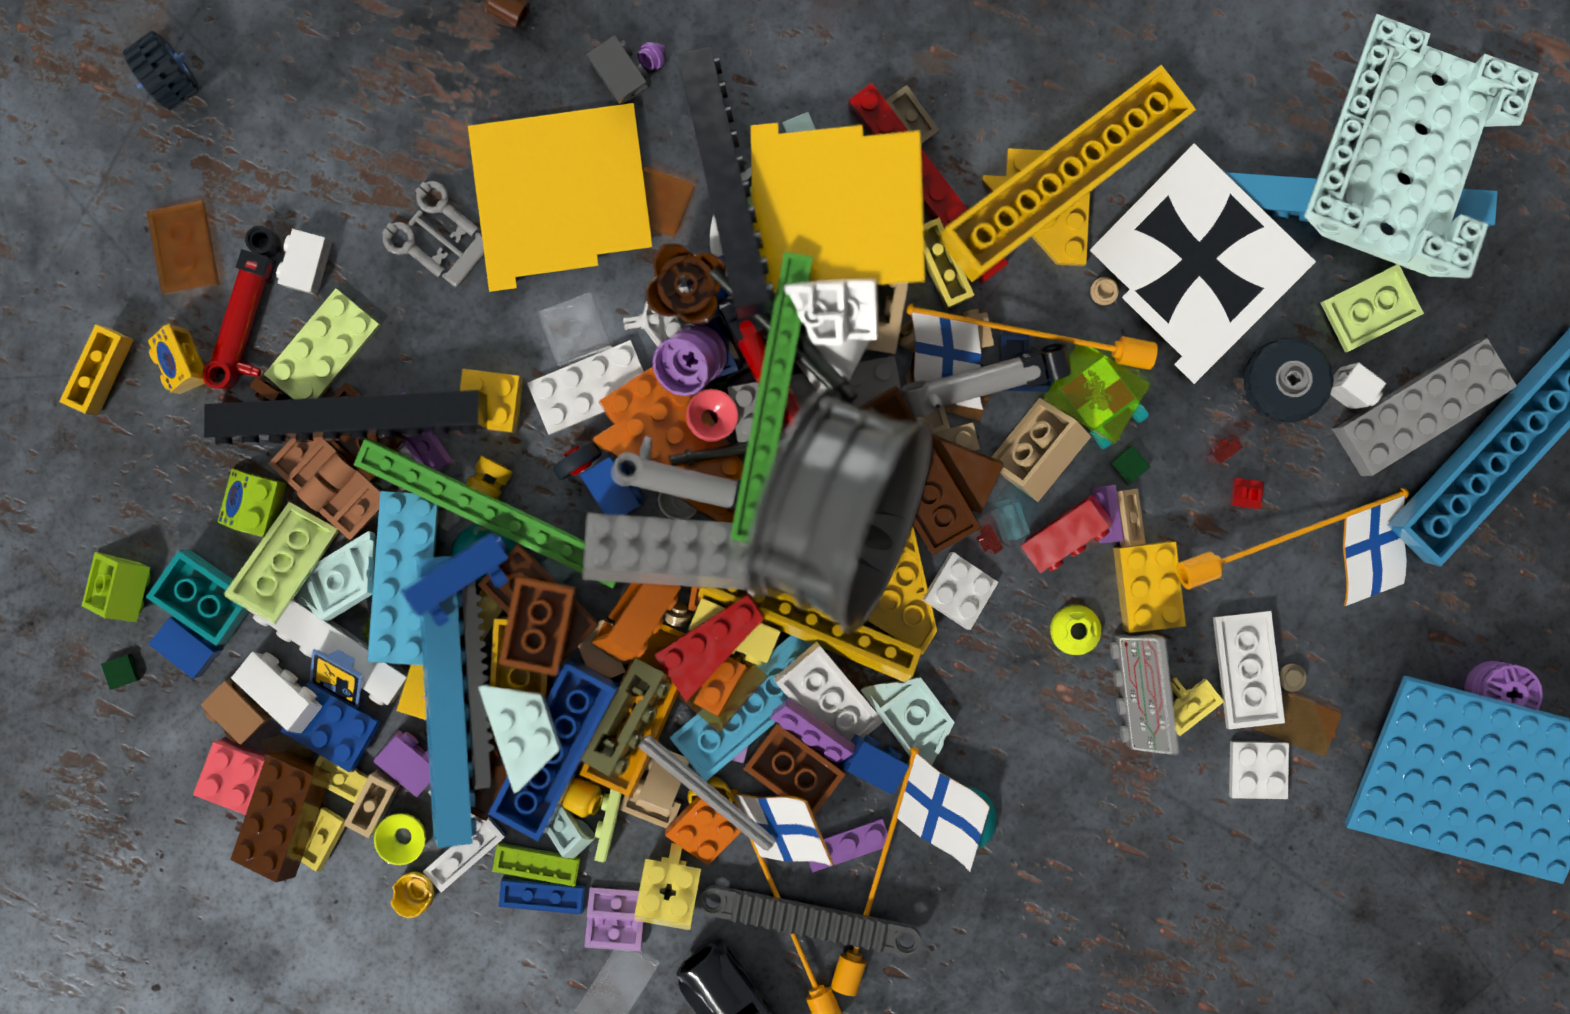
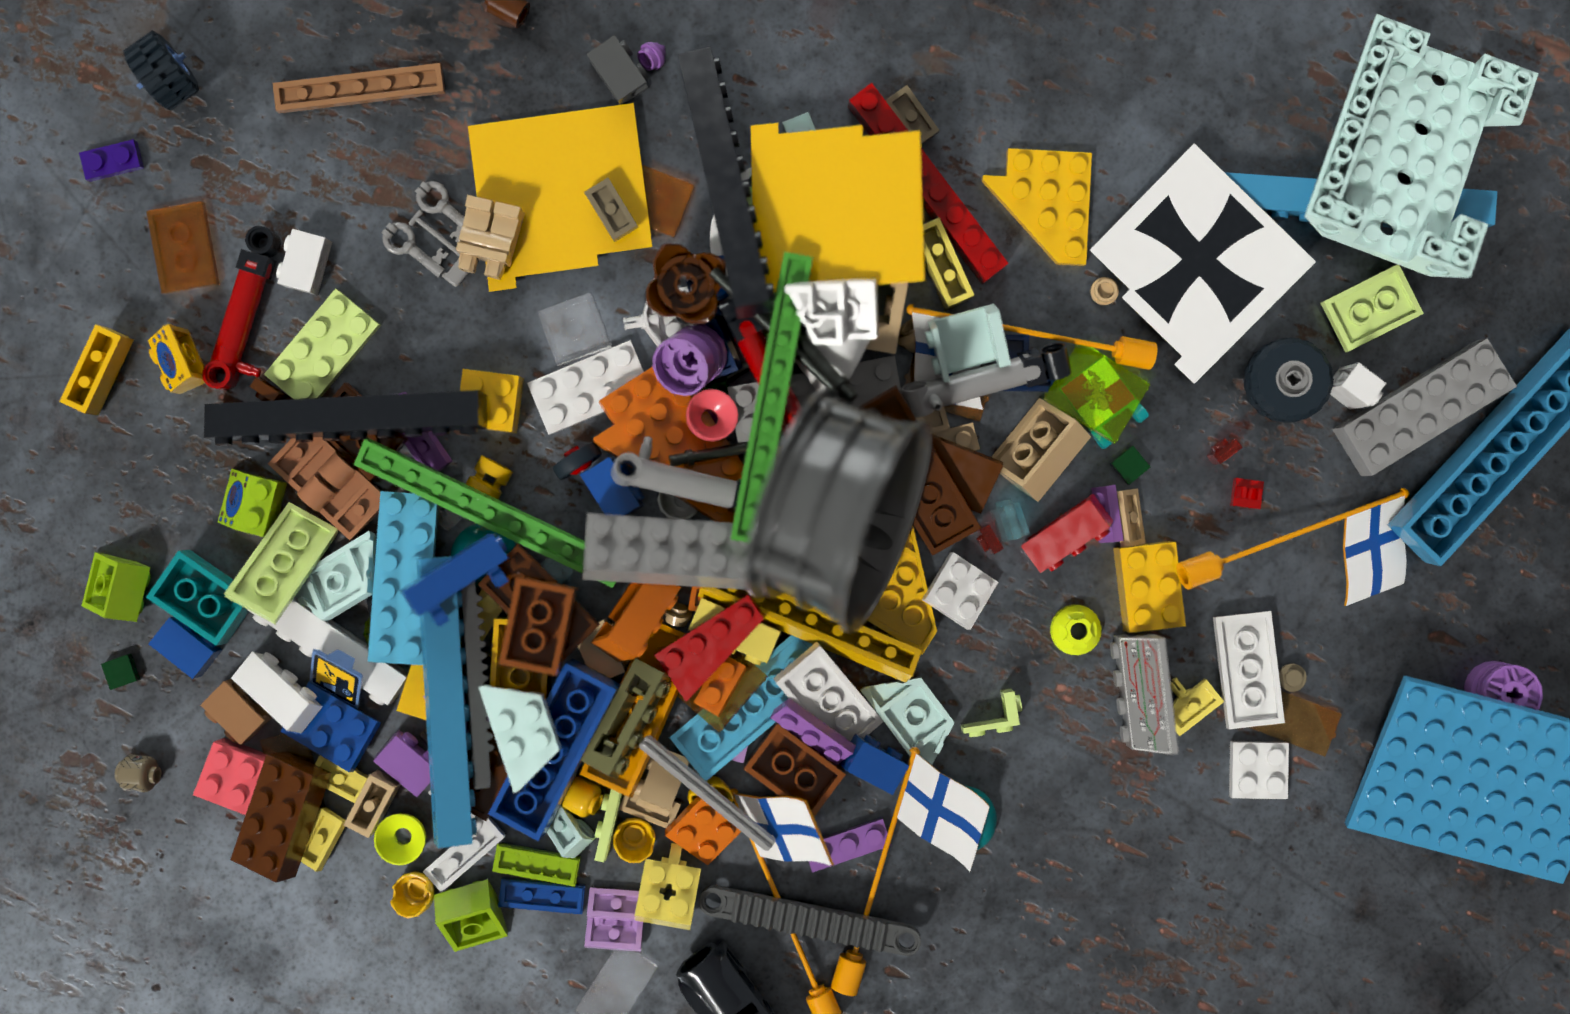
yellow brick [937,65,1196,282] -> none
none -> dark purple plate [79,139,144,182]
none -> dark tan head [115,755,162,793]
none -> medium nougat plate [272,63,446,113]
none -> lime slope [434,879,508,952]
none -> tan hips [456,195,525,280]
none -> dark tan plate [584,178,639,242]
none -> yellow hair [613,817,656,863]
none -> light aqua panel [925,304,1011,383]
none -> yellowish green bracket [961,689,1022,737]

